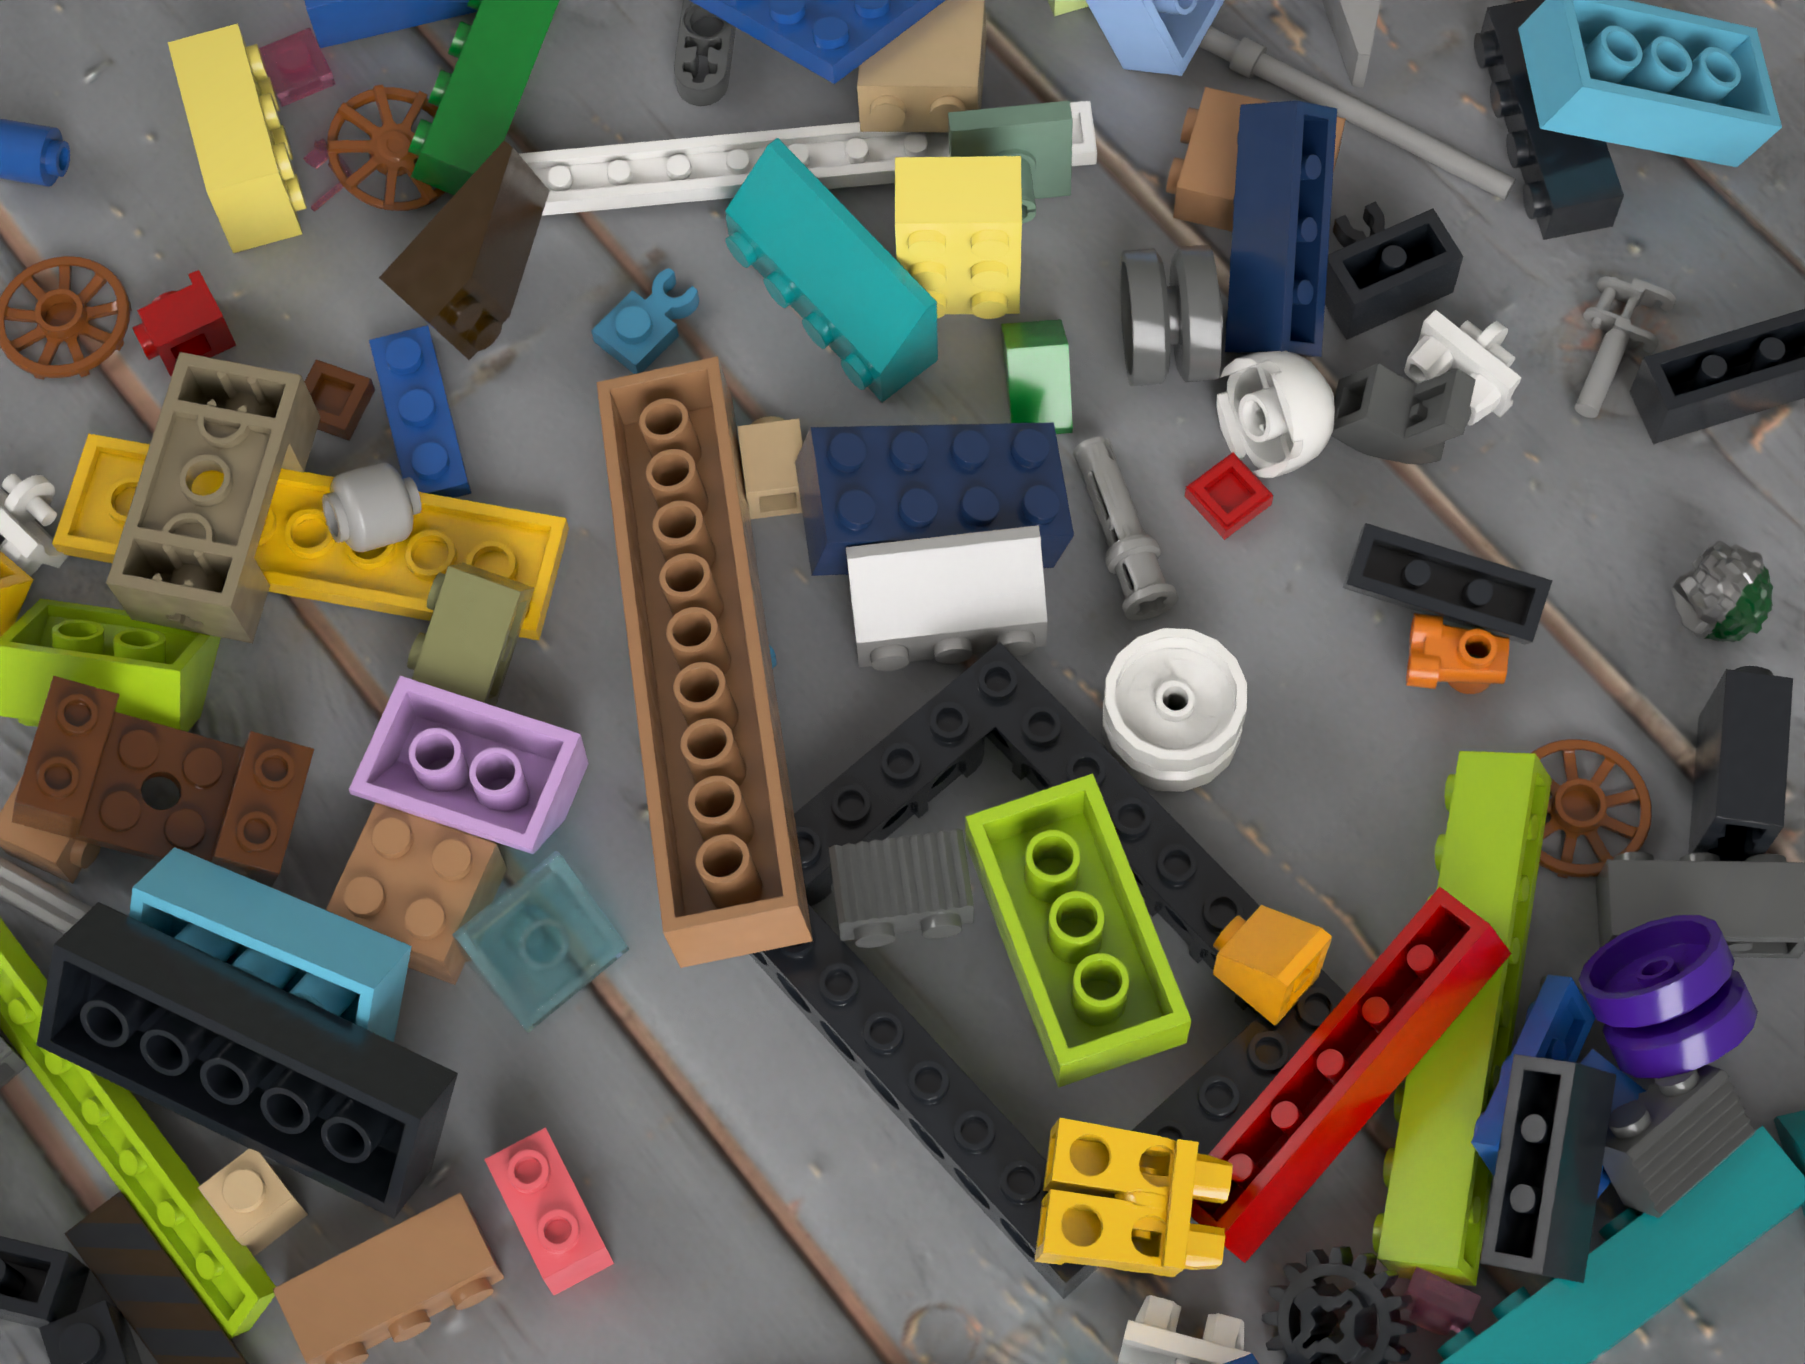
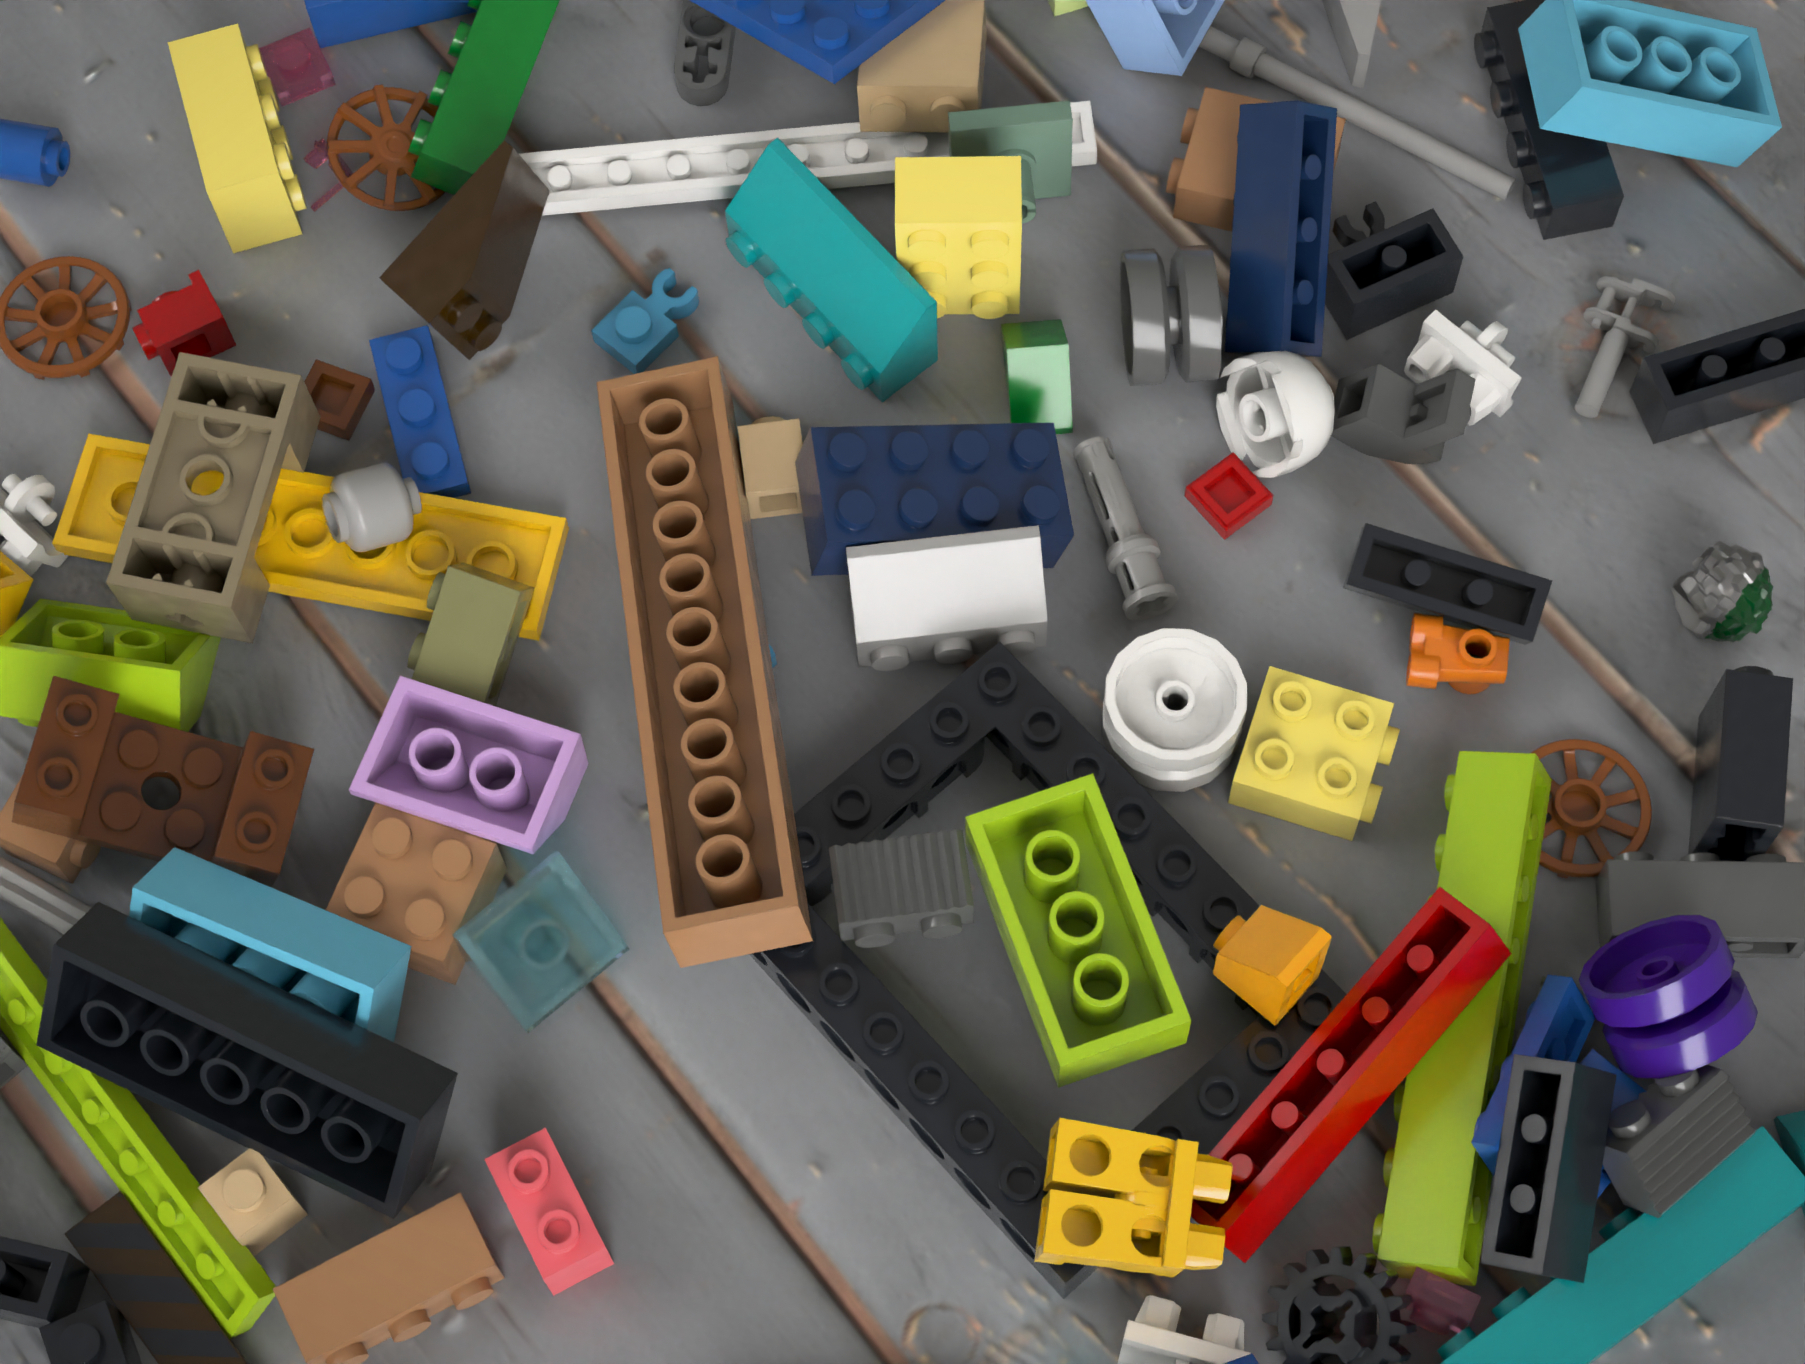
none -> light yellow brick [1228,666,1400,841]

